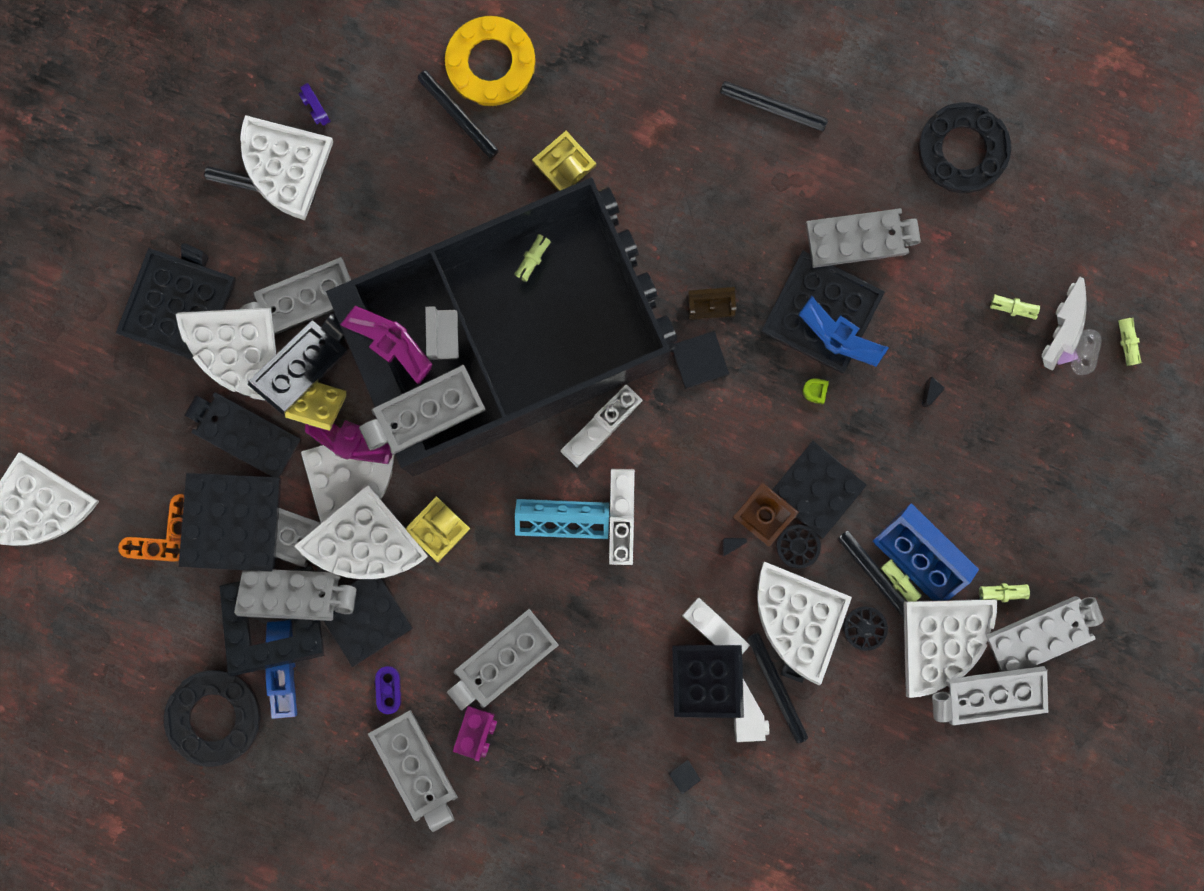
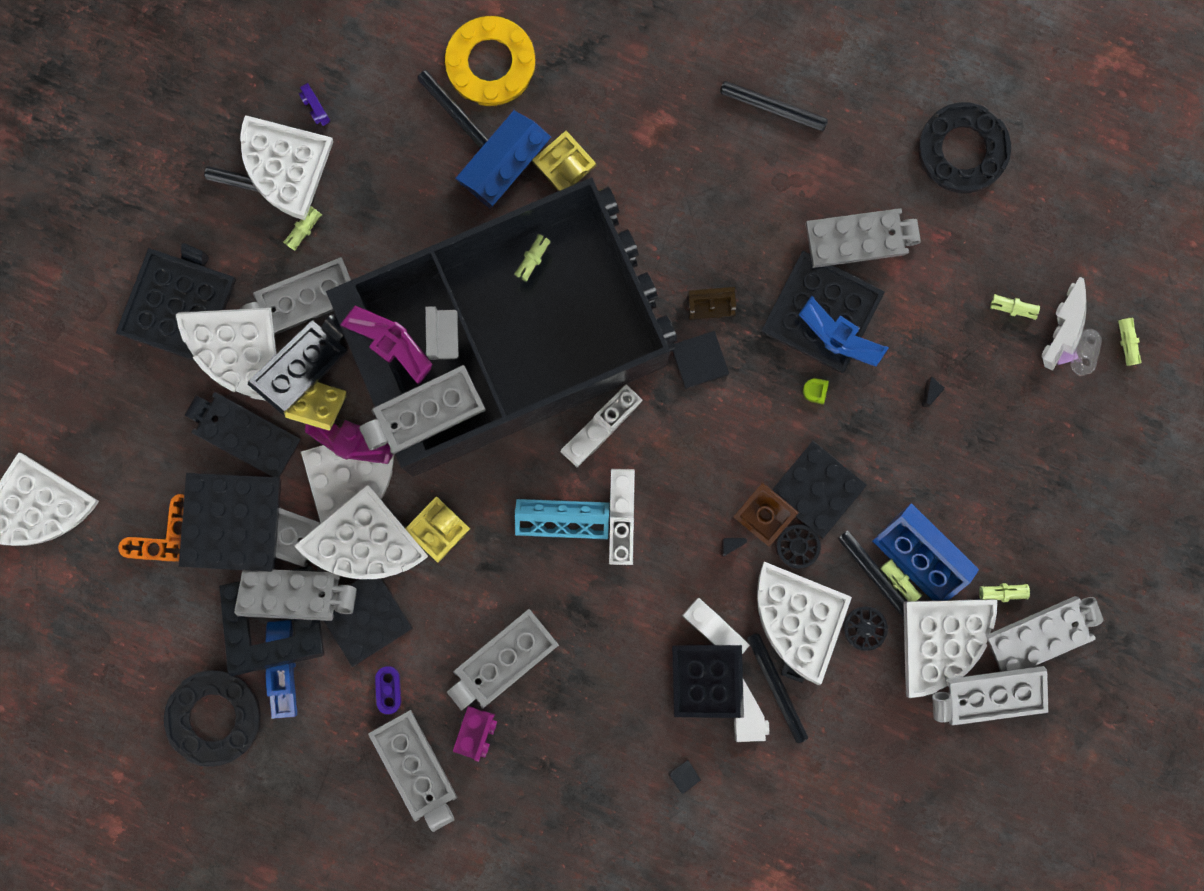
none -> yellowish green pin [283,206,322,251]
none -> blue slope [455,110,551,209]

